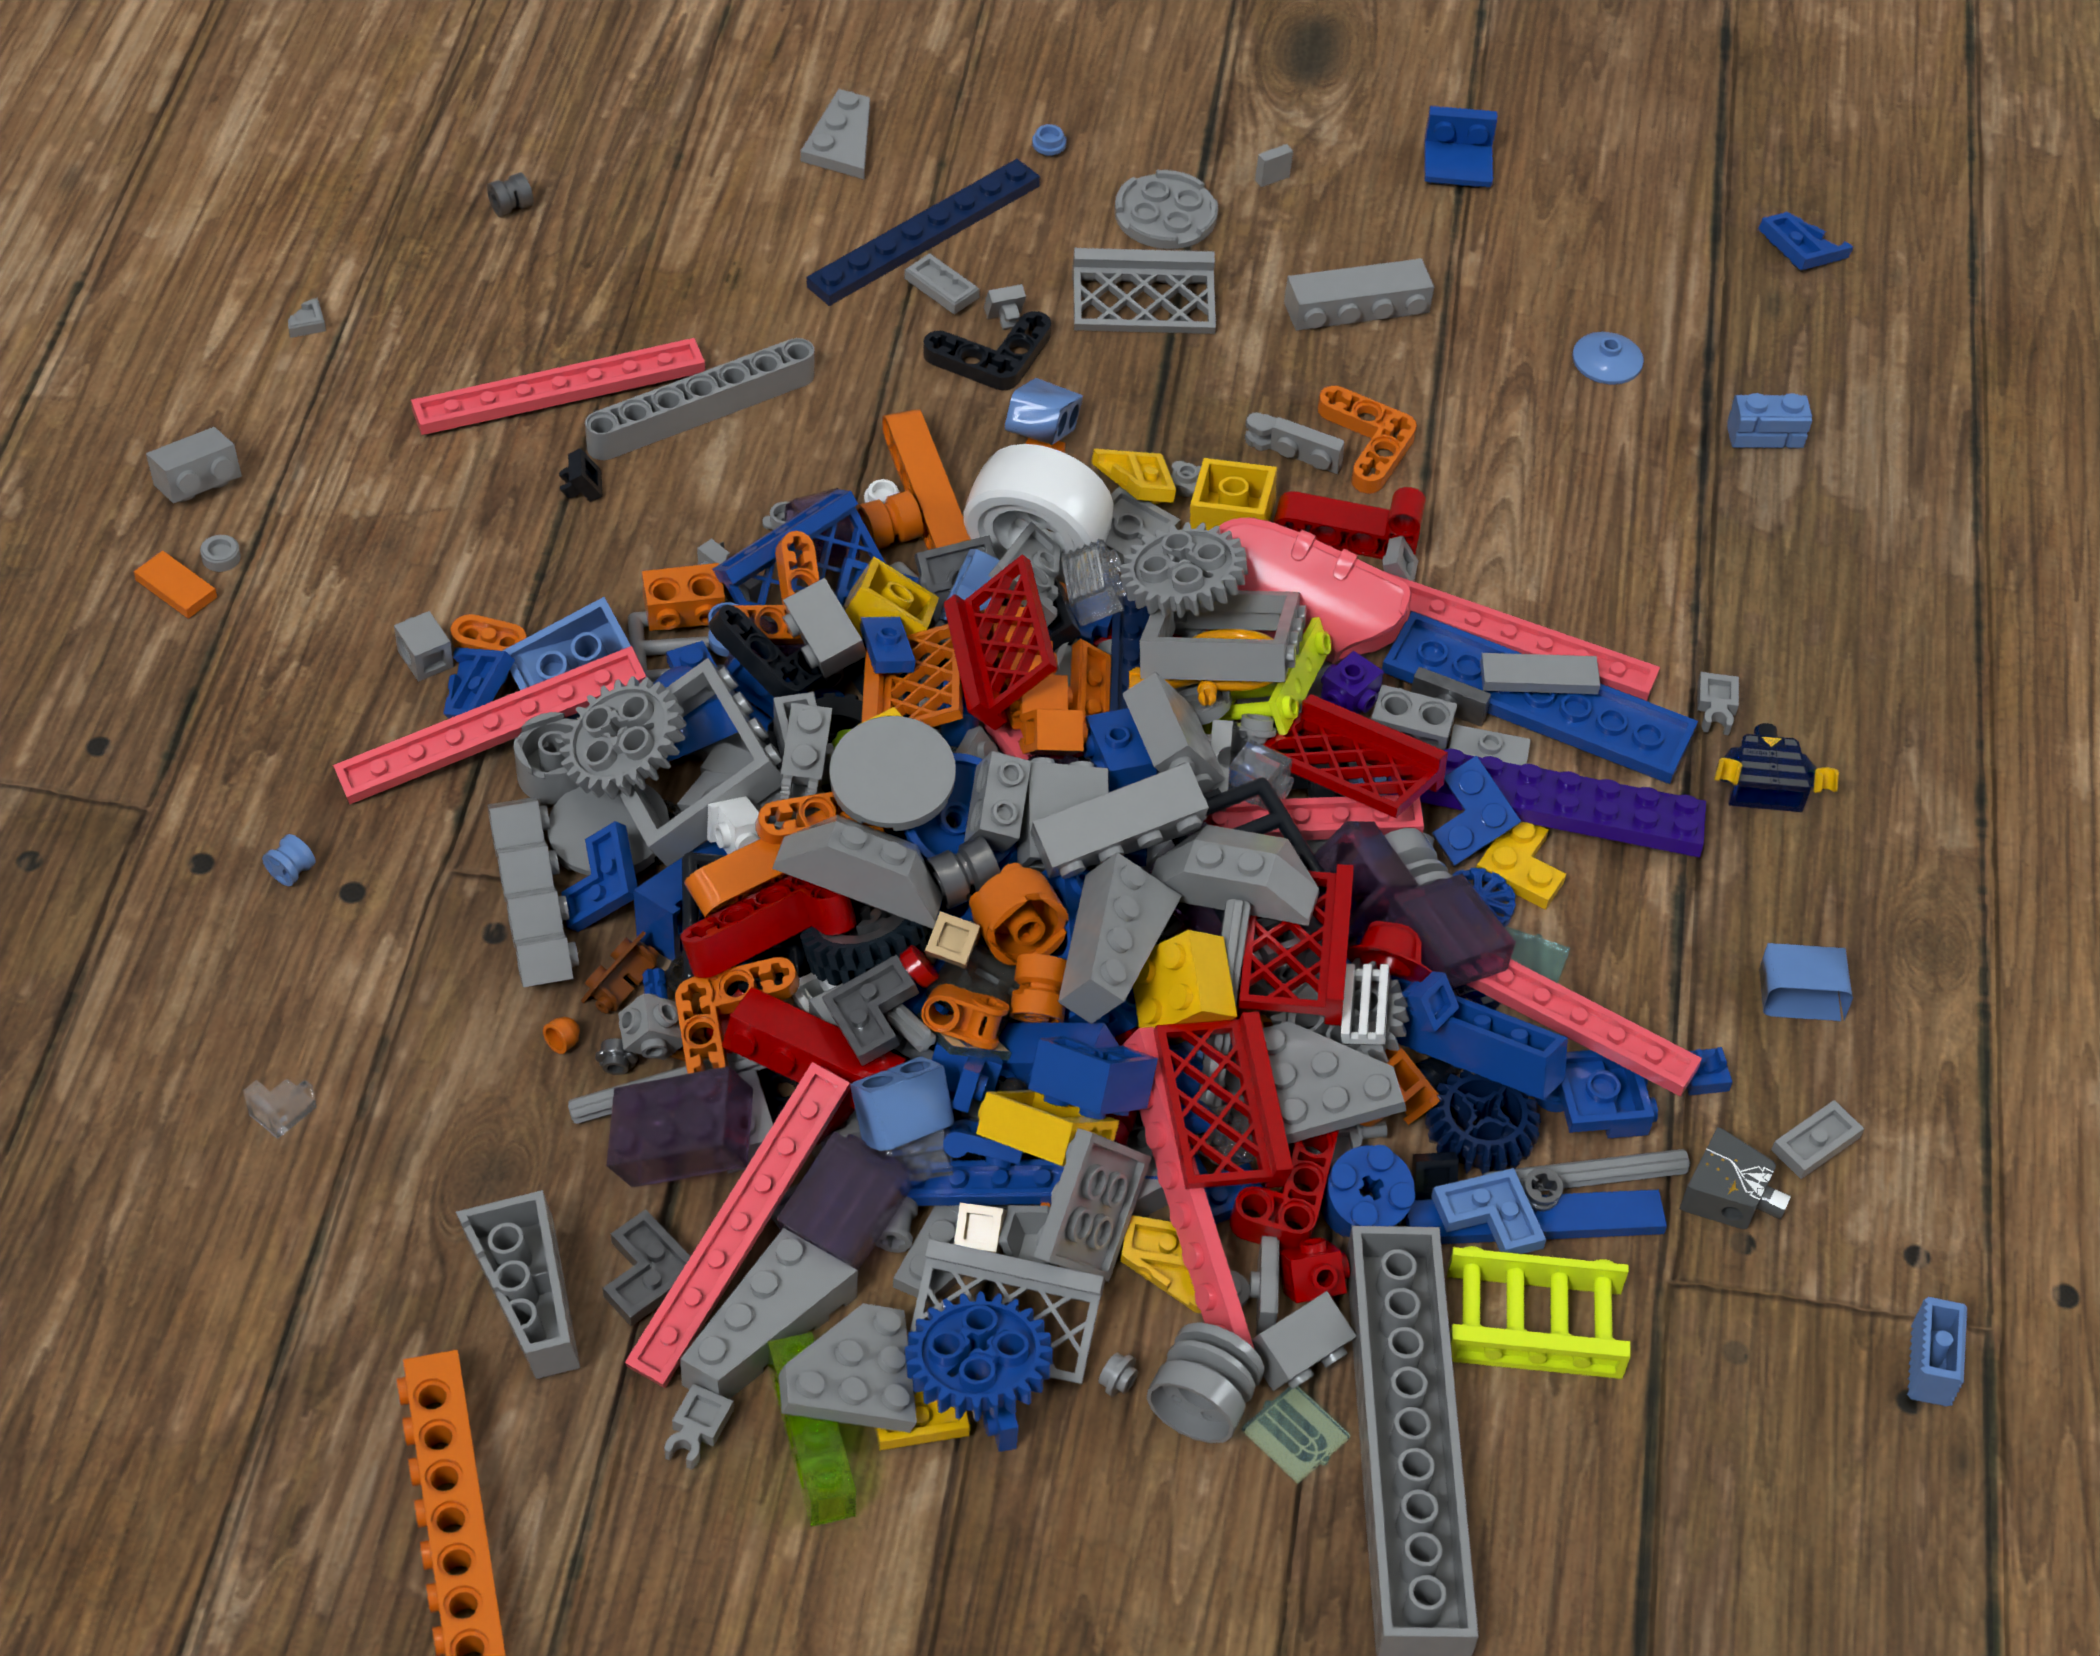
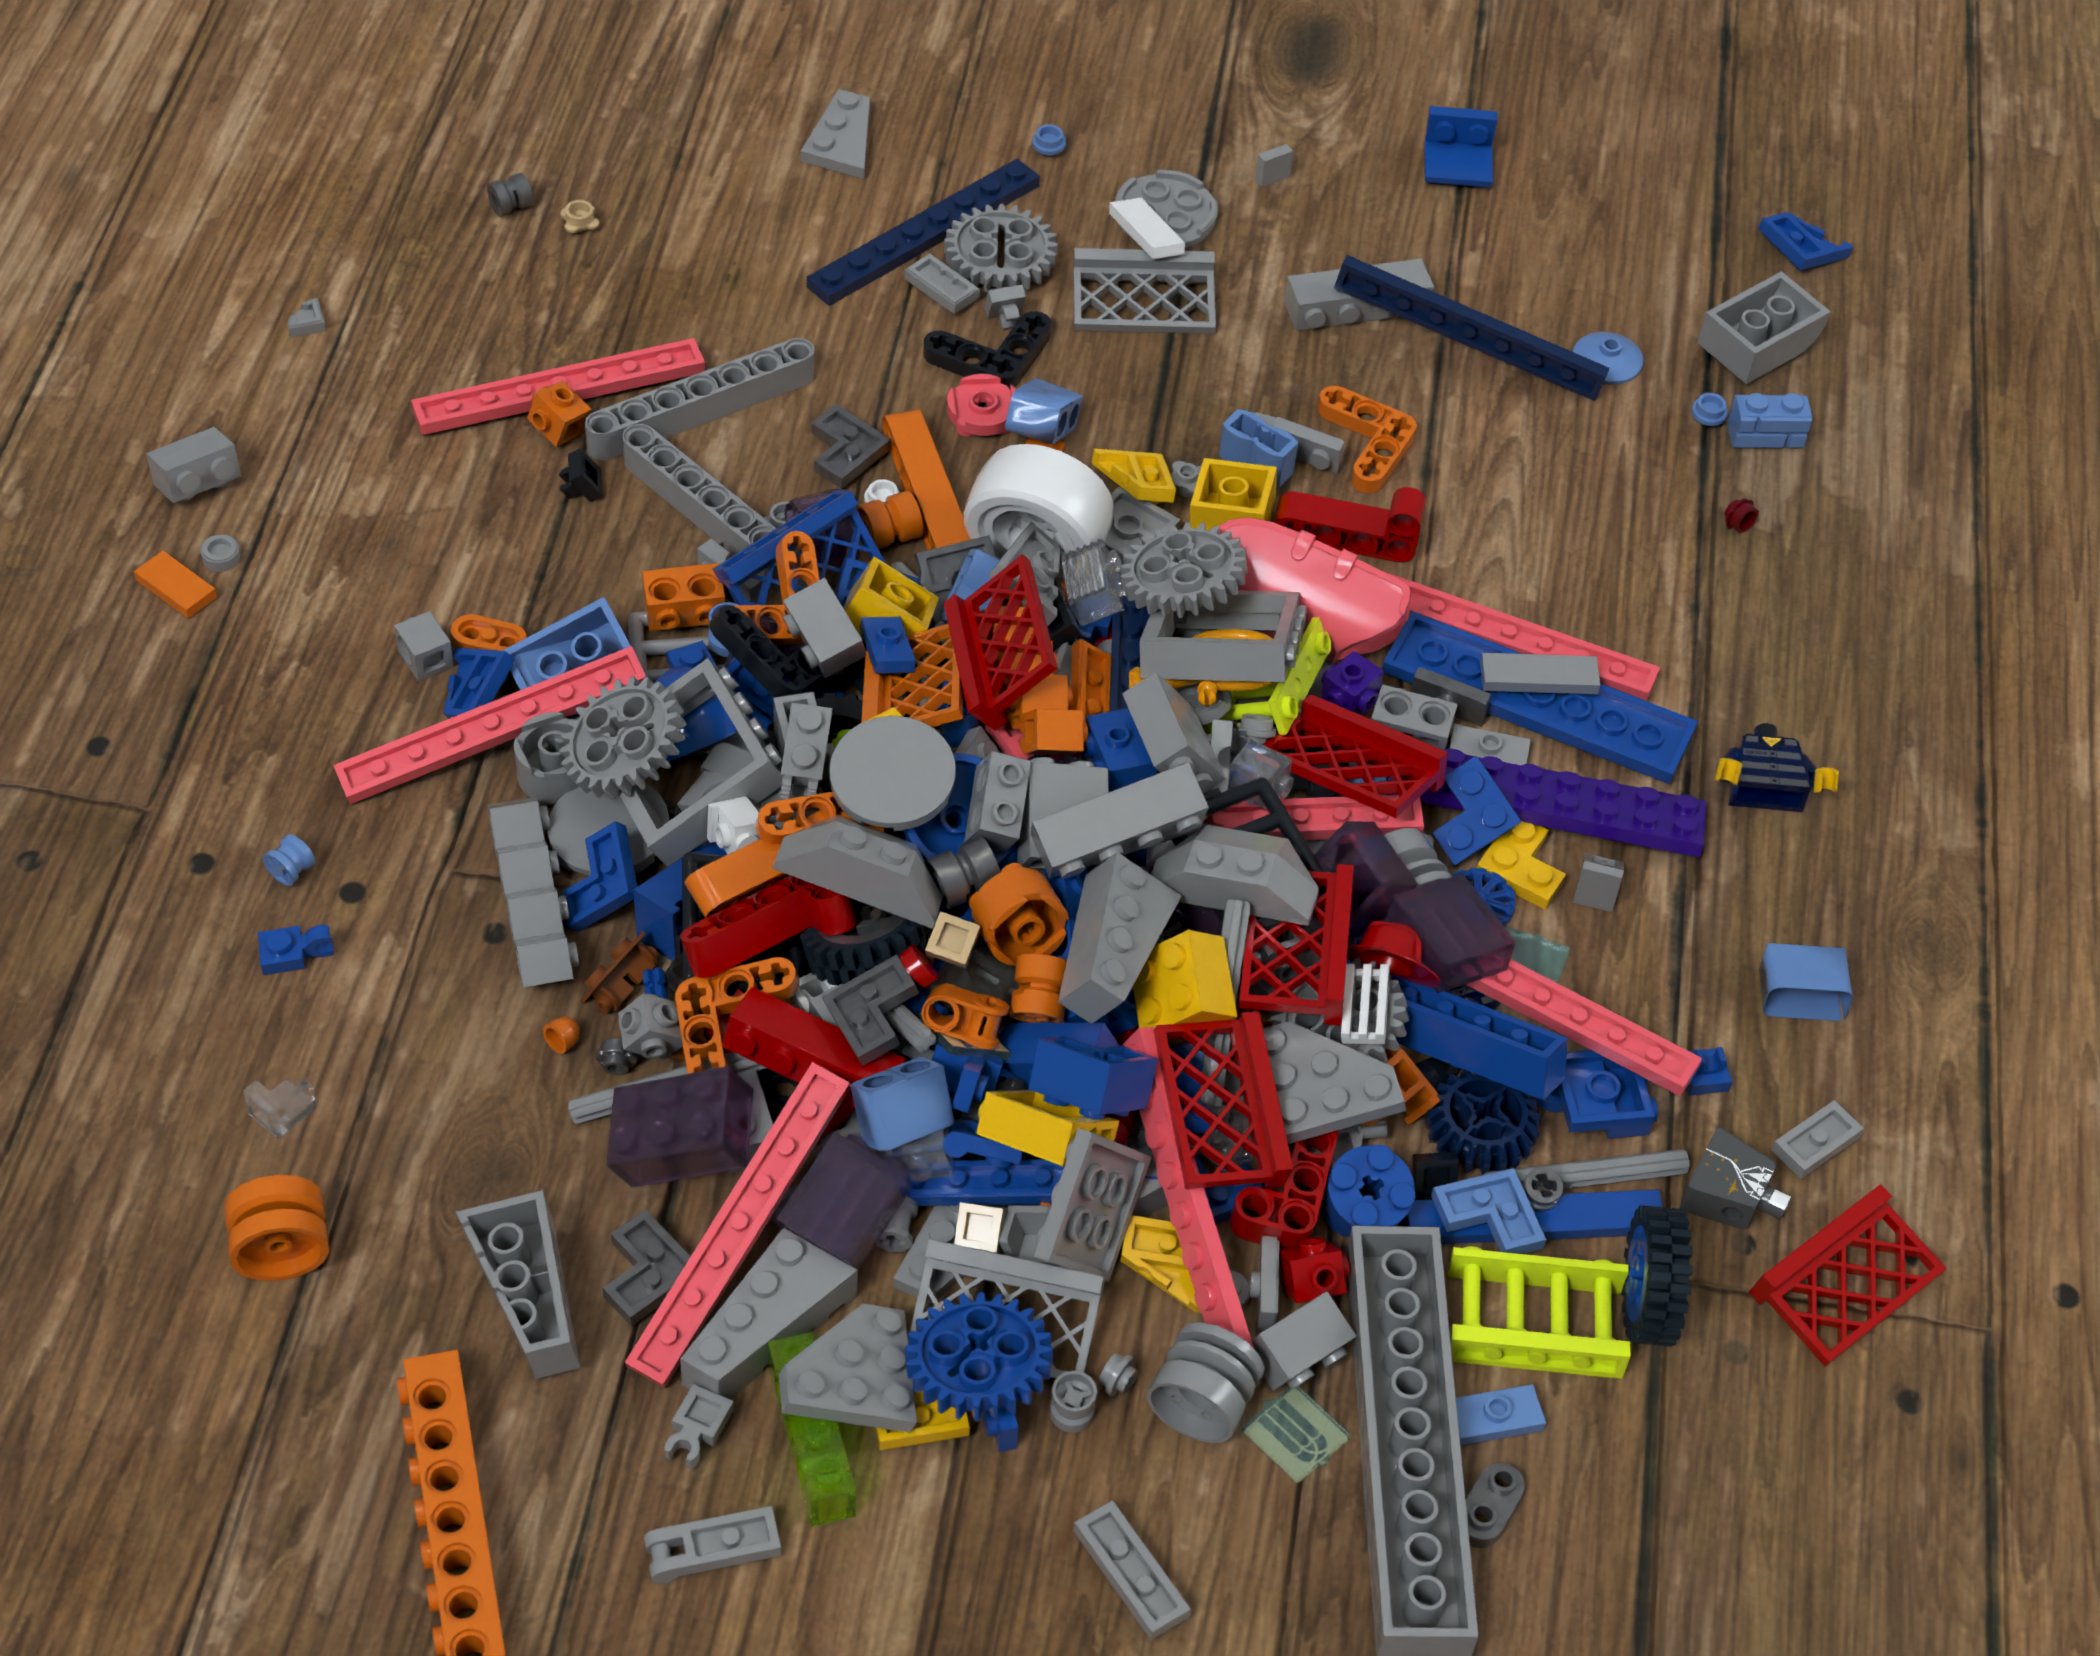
light grey plate [1382,536,1418,582] -> none
blue tile [1402,971,1459,1032] -> none
light grey plate [1697,672,1739,735] -> none
medium blue brick [1907,1297,1967,1406] -> none
none -> orange wheel [224,1175,330,1281]
none -> blue plate [258,925,334,975]
none -> orange brick [527,380,592,447]
none -> tan plate [561,200,599,233]
none -> light grey beam [622,424,807,594]
none -> light grey plate [644,1506,781,1584]
none -> flat silver plate [811,404,891,489]
none -> light grey gear [944,204,1058,292]
none -> coral plate [947,374,1016,437]
none -> light grey wheel [1049,1371,1097,1433]
none -> light grey plate [1073,1500,1191,1640]
none -> white tile [1109,198,1185,260]
none -> medium blue brick [1219,409,1298,488]
none -> dark blue plate [1334,255,1610,401]
none -> medium blue plate [1456,1384,1546,1446]
none -> flat silver plate [1466,1463,1525,1548]
none -> light grey slope [1573,852,1624,912]
none -> black wheel [1621,1205,1693,1347]
none -> medium blue plate [1691,393,1728,426]
none -> light grey brick [1697,271,1831,384]
none -> dark red plate [1724,498,1759,533]
none -> red fence [1749,1184,1947,1367]

